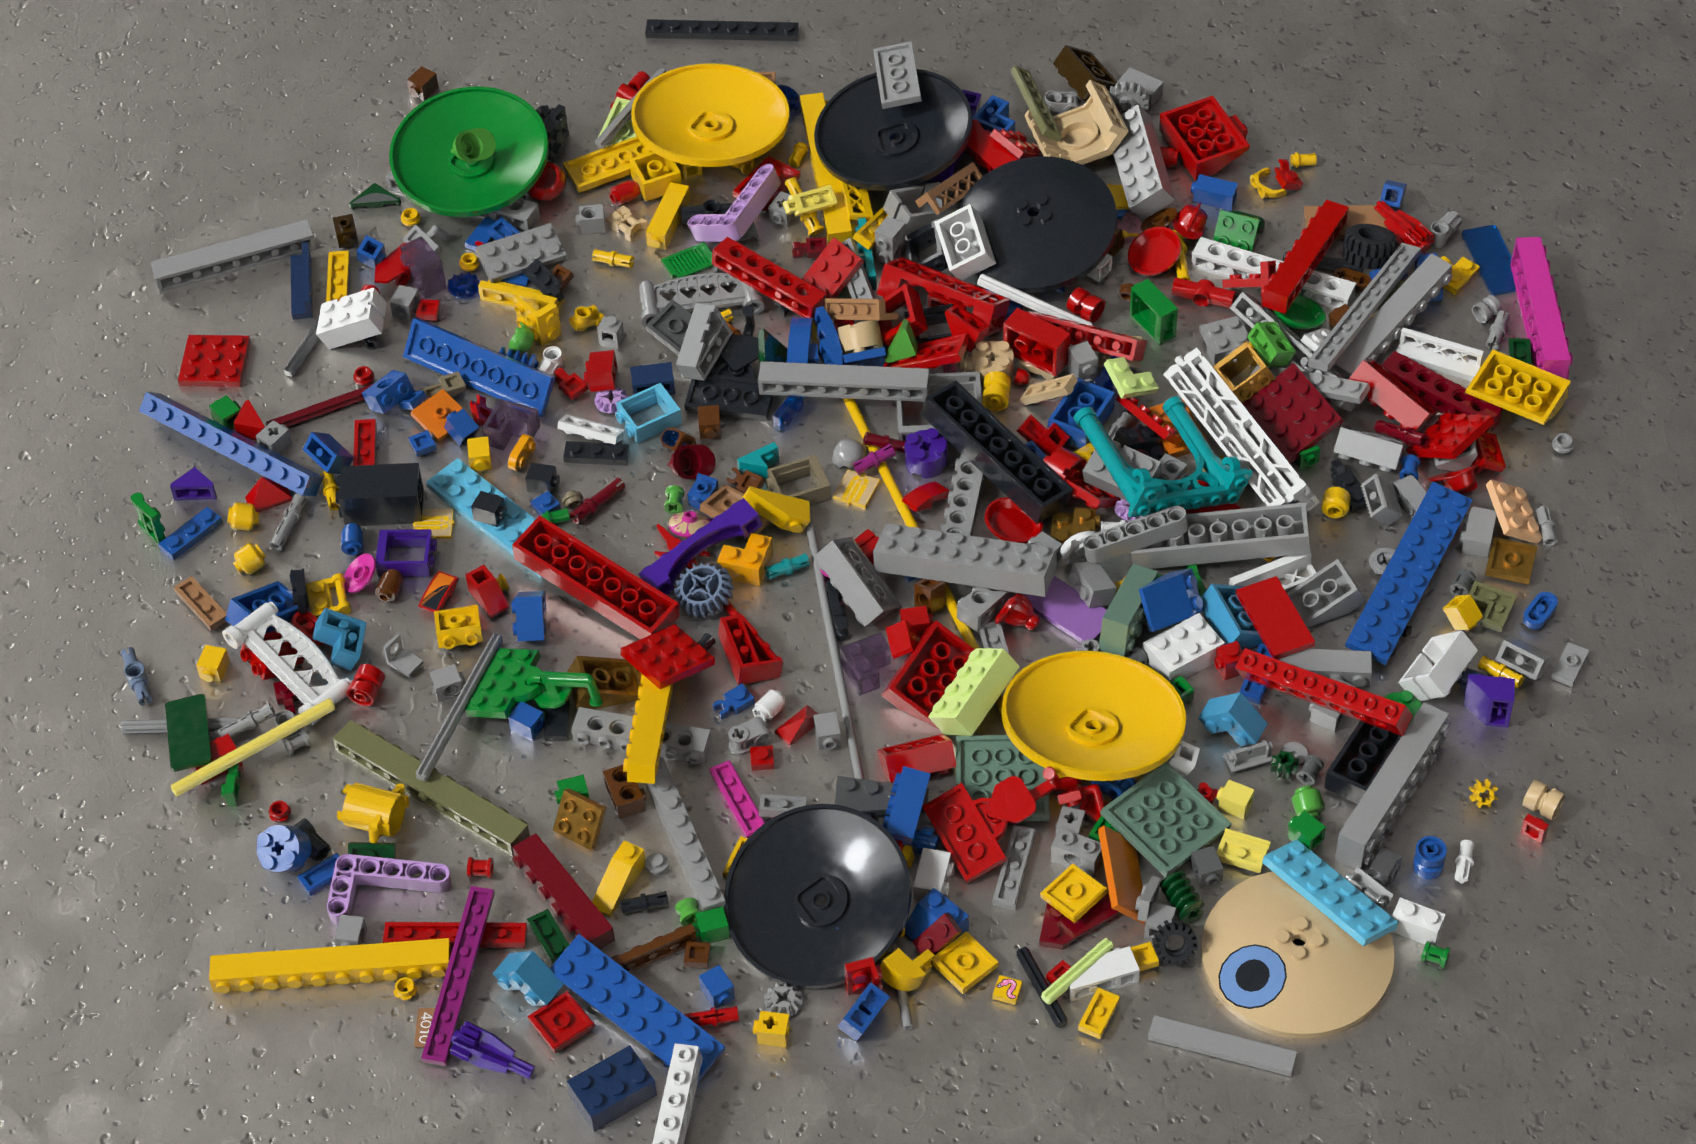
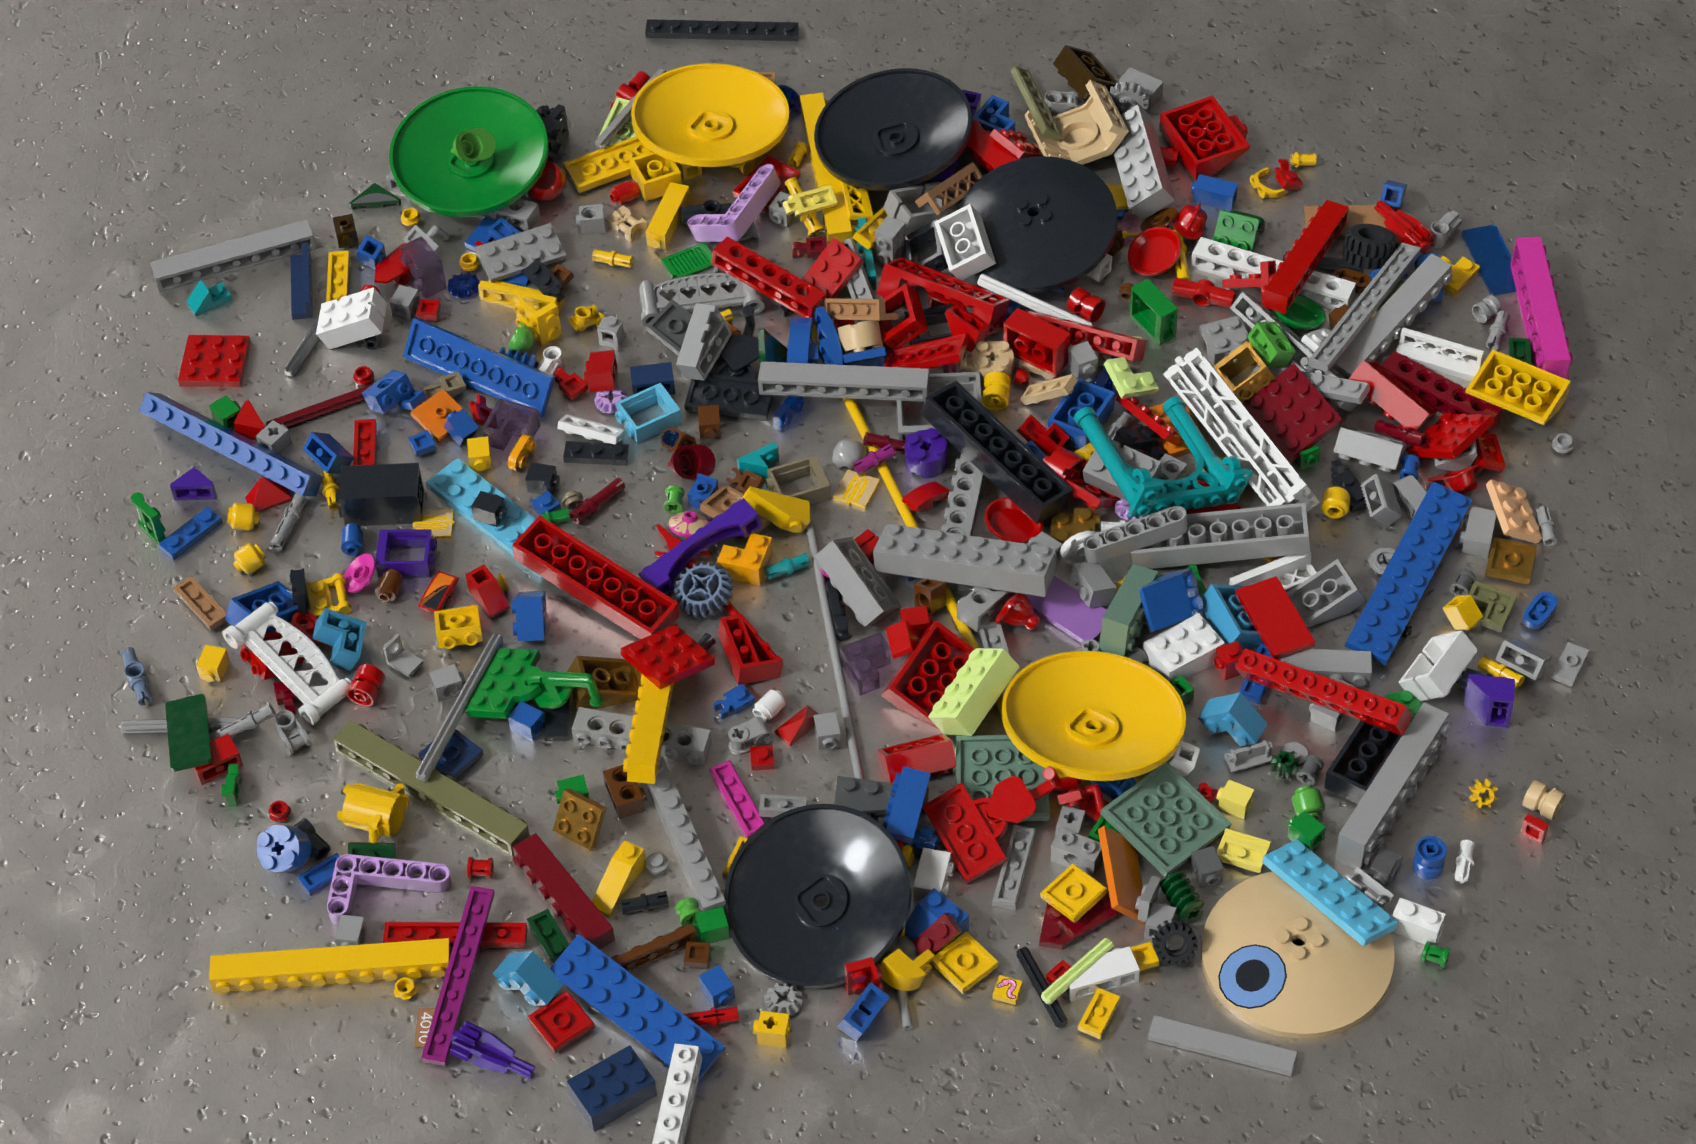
light yellow axle [171,698,335,796] -> none
reddish brown brick [407,66,439,101] -> none
light grey plate [873,41,922,109] -> none
bright green slope [885,319,918,363] -> none
none -> teal slope [186,280,232,316]
none -> dark blue plate [418,729,484,780]

